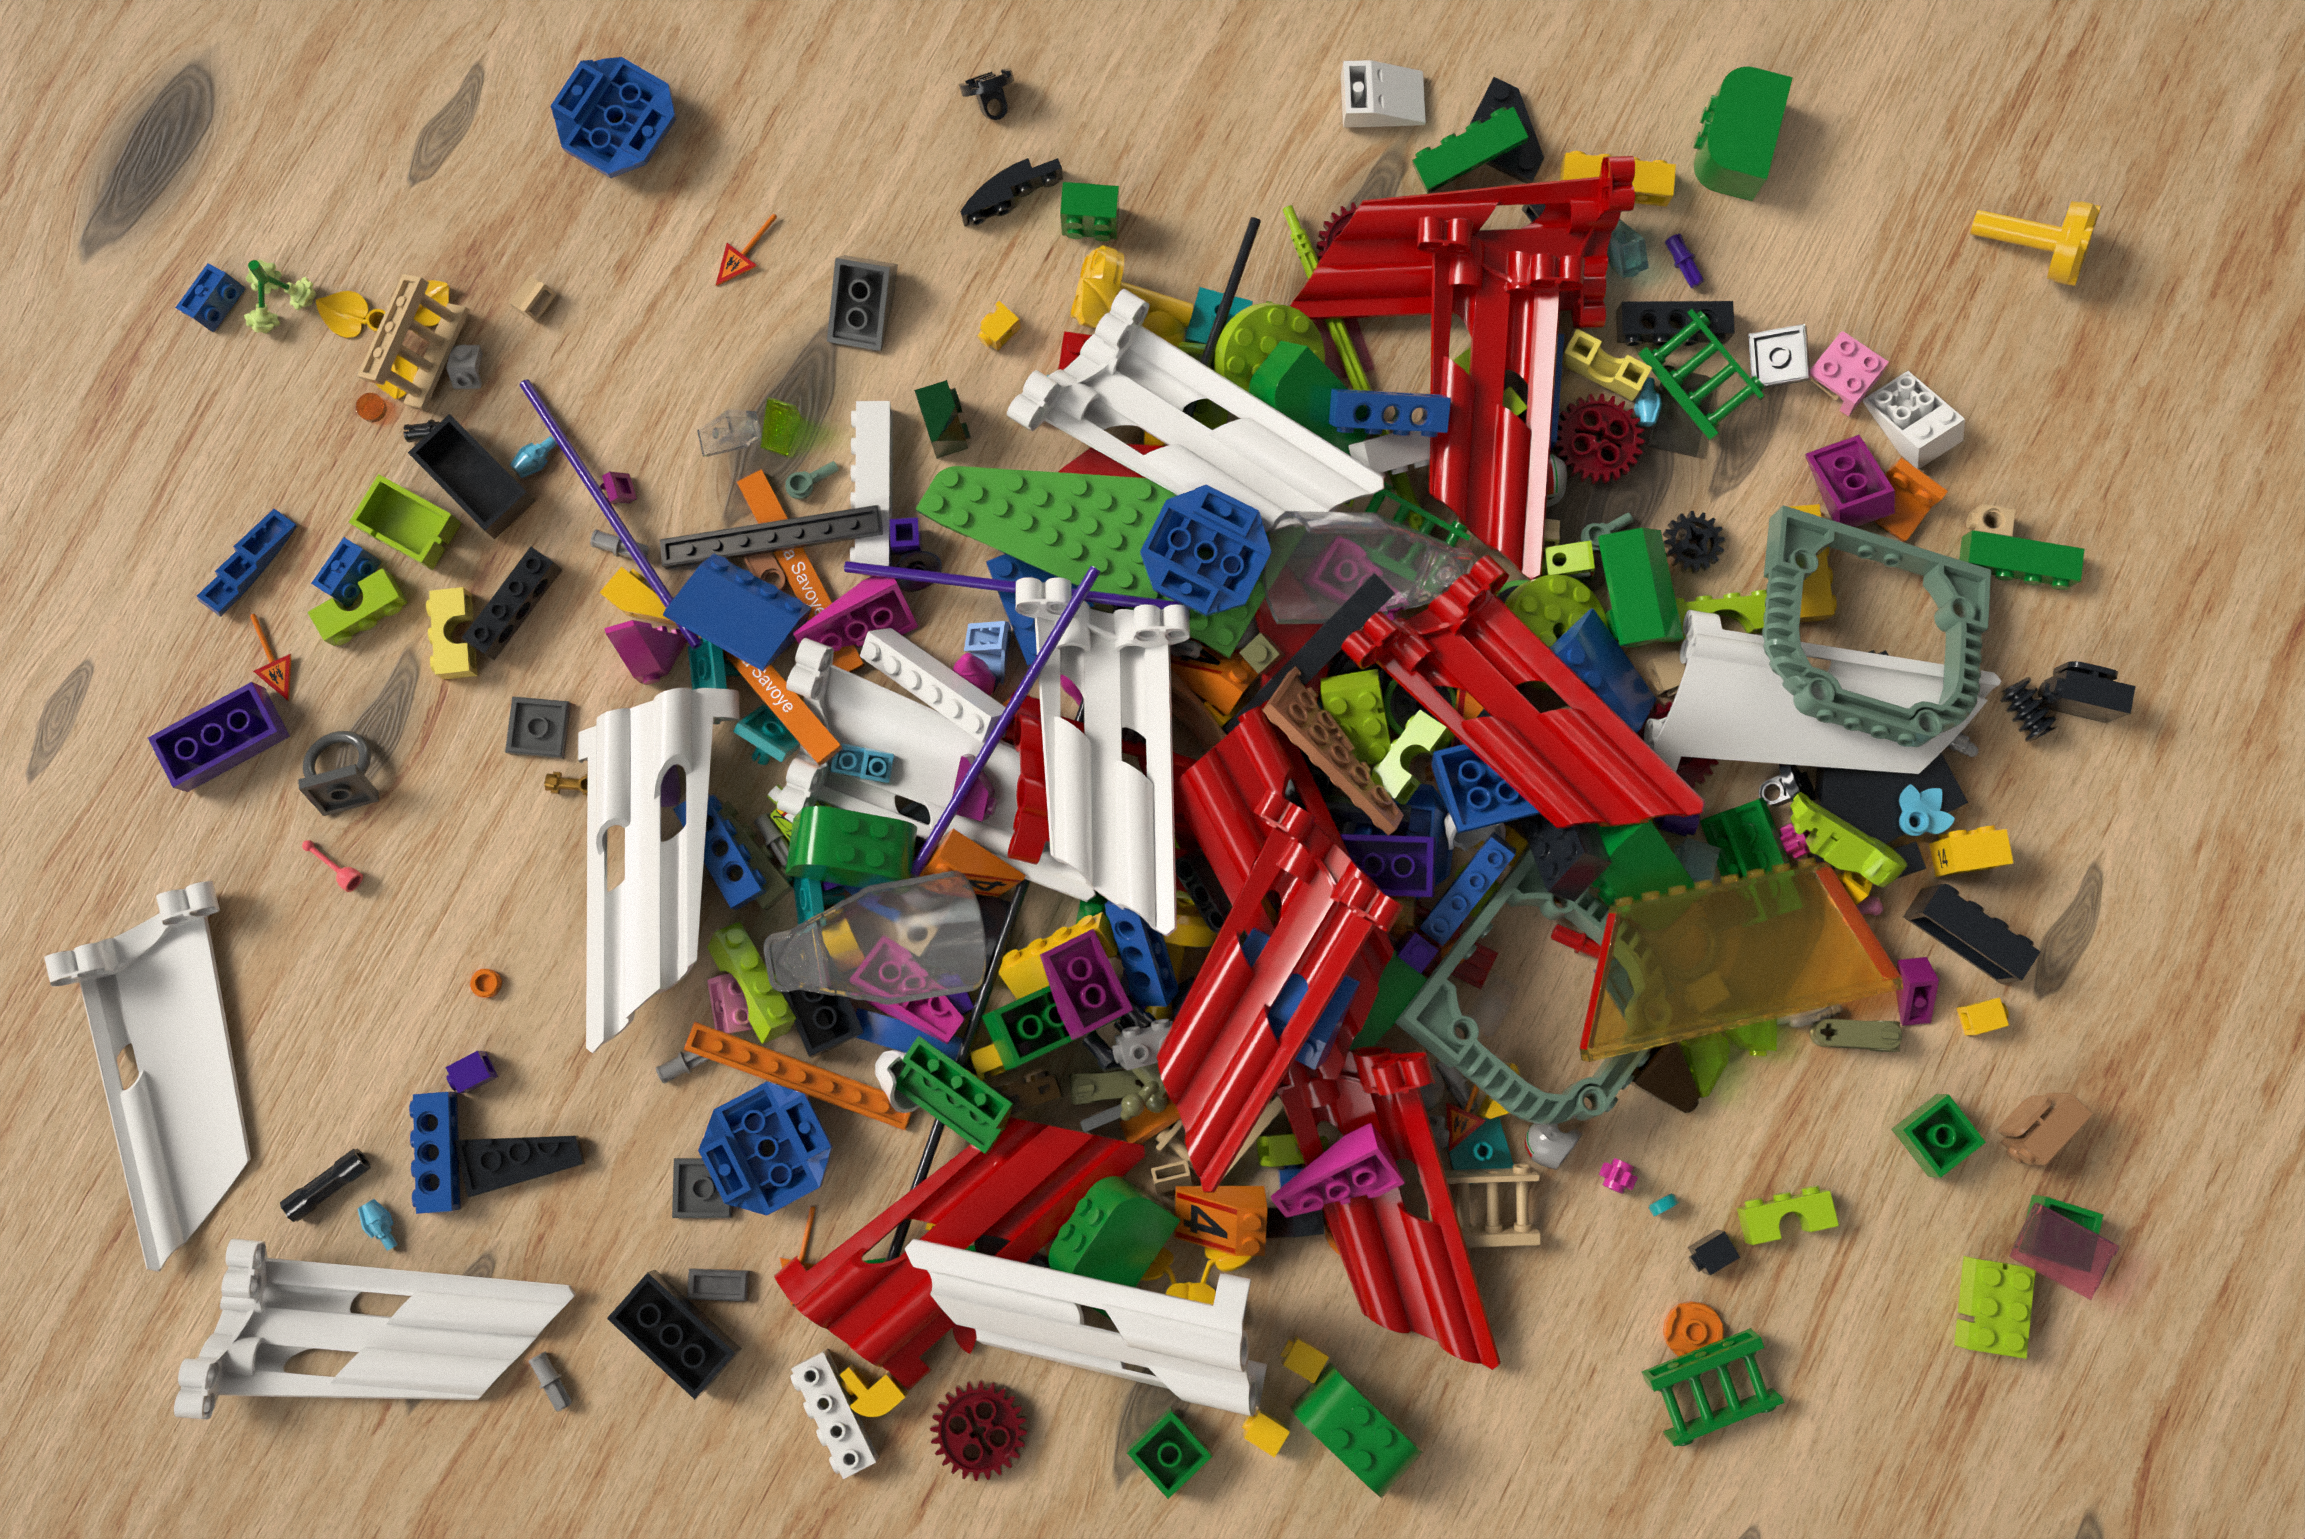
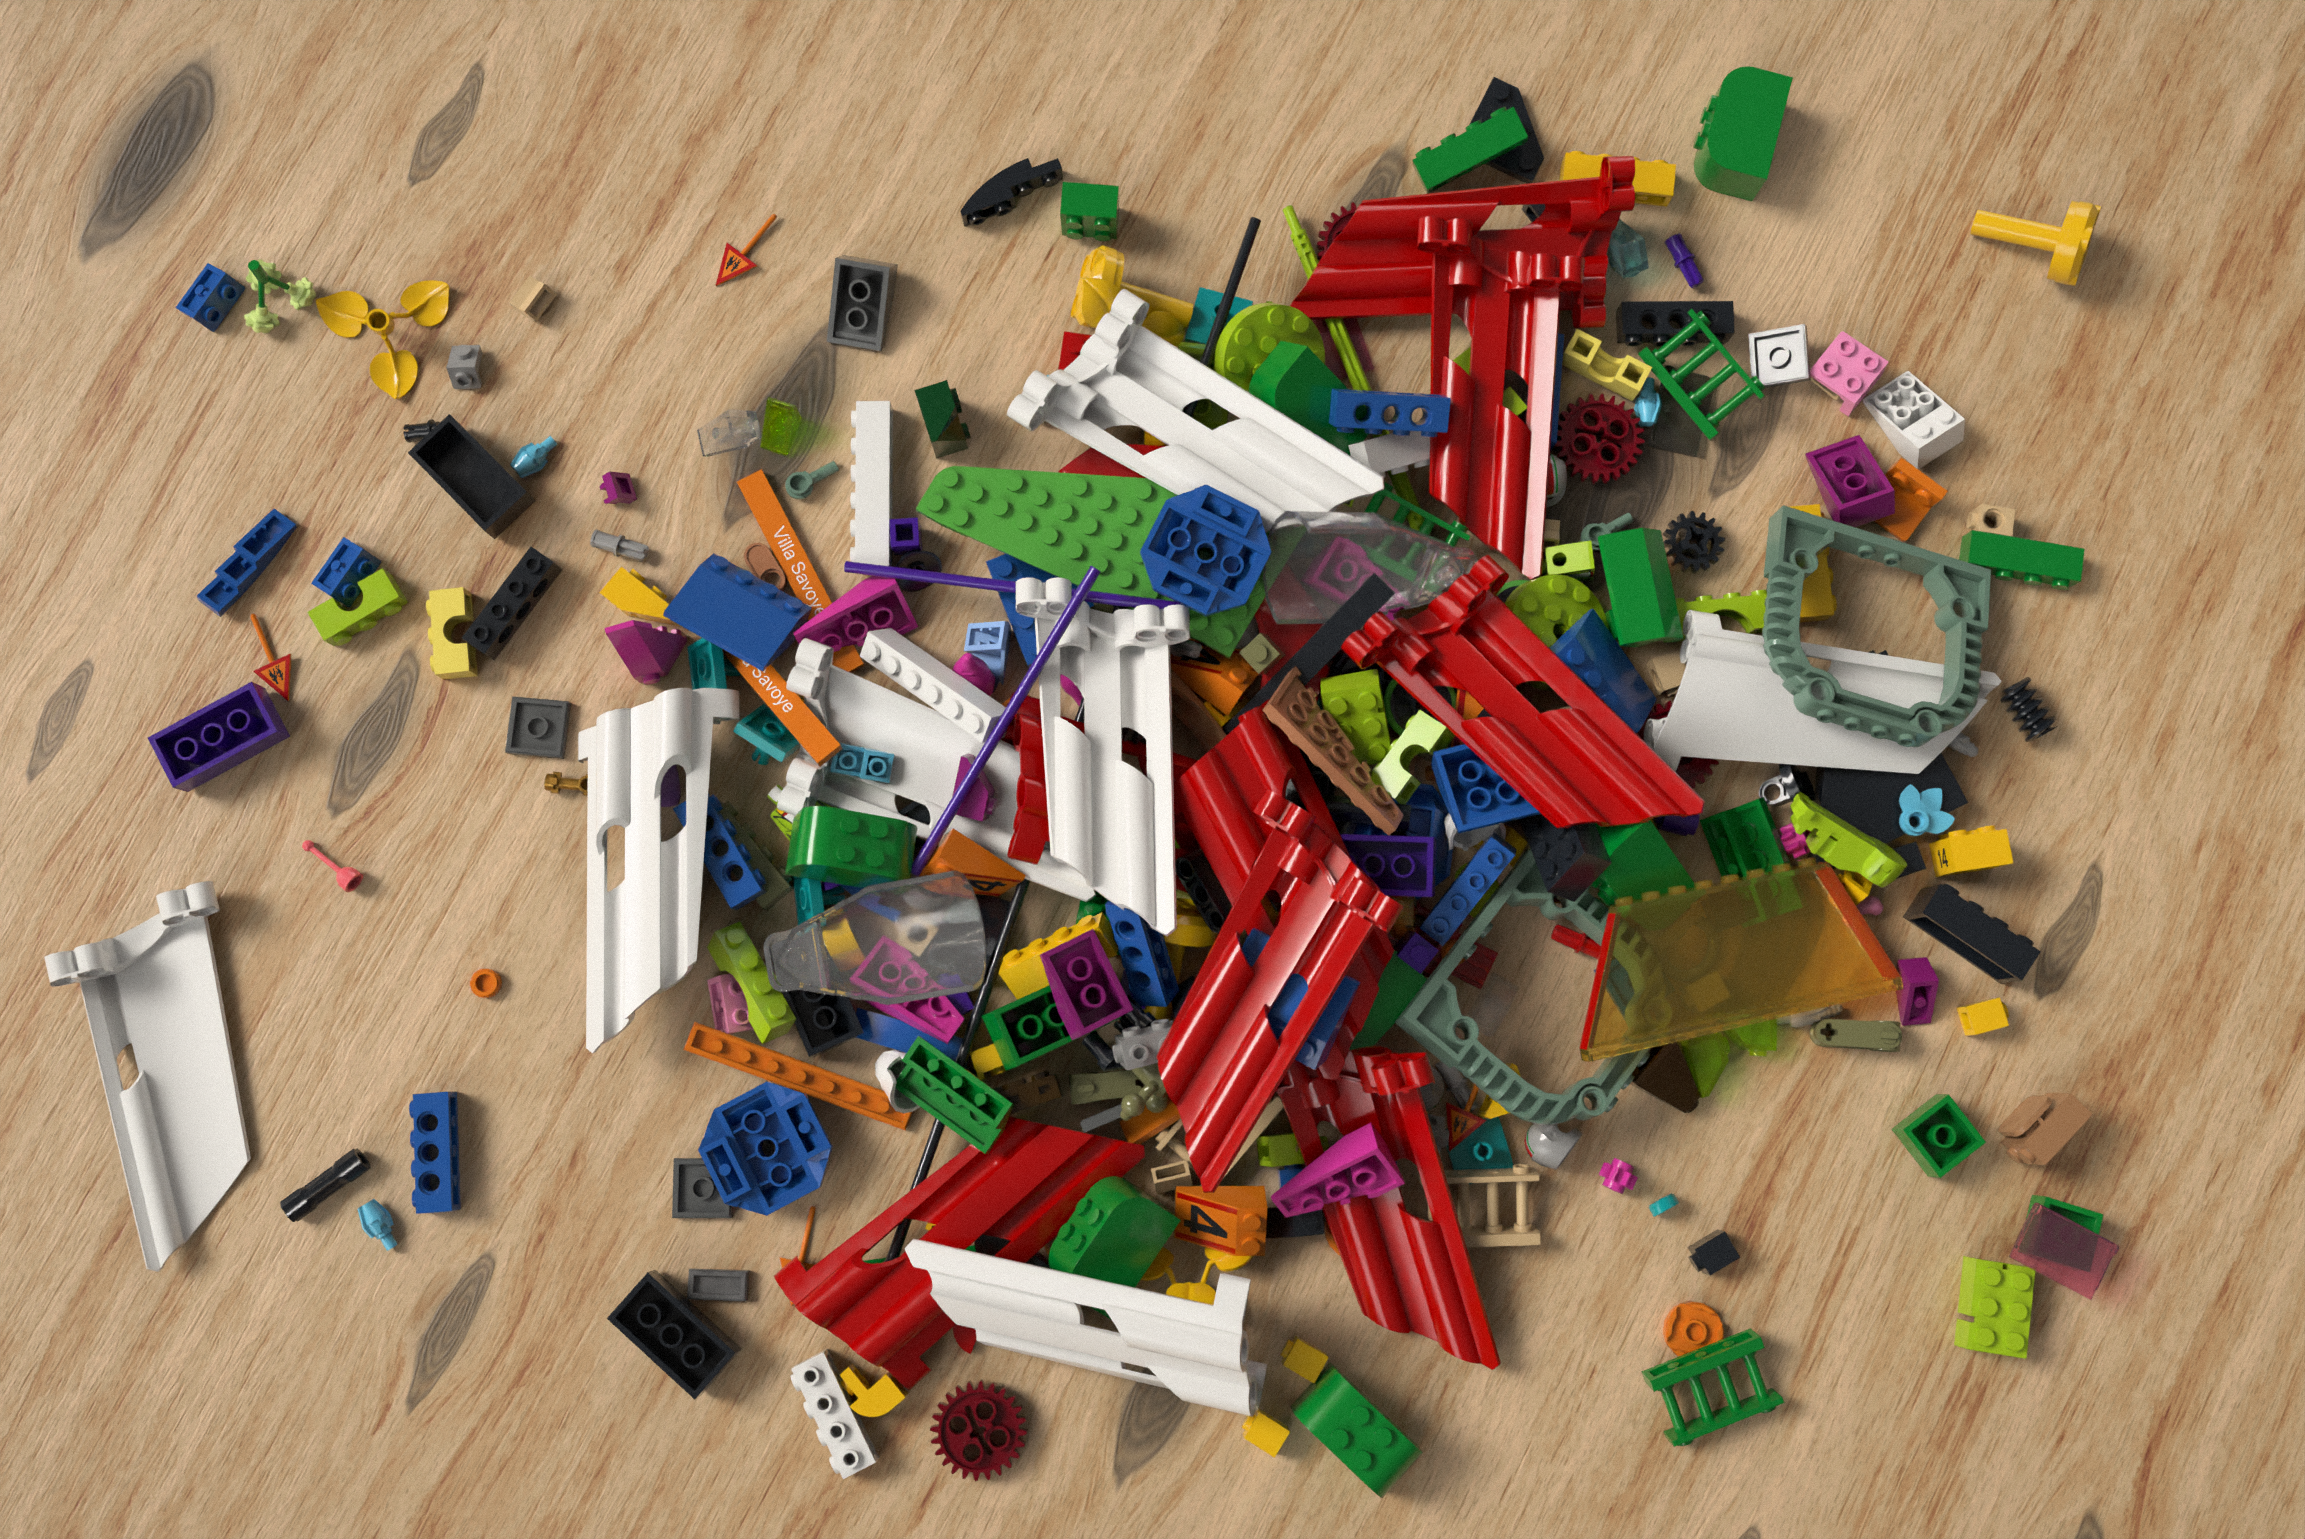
white panel [174,1239,576,1420] -> none
dark grey tile [298,731,379,816] -> none
lime piece [348,474,462,570] -> none
clear orange tile [356,393,387,423] -> none
tan fence [357,274,470,410] -> none
dark purple brick [446,1051,498,1093] -> none
black wing [454,1135,585,1197] -> none
dark purple piece [520,379,702,649] -> none
light grey axle [528,1351,572,1412] -> none
blue piece [551,57,677,178] -> none
light grey axle [656,1051,710,1084] -> none
black tile [660,505,883,569] -> none
light grey axle [754,813,789,868] -> none
black tile [959,68,1014,120] -> none
yellow brick [977,301,1021,351] -> none
green brick [1127,1406,1212,1499] -> none
white slope [1341,60,1426,128] -> none
clear light blue slope [1673,838,1720,907] -> none
lime arch [1737,1185,1839,1245] -> none
black brick [2038,661,2136,723] -> none

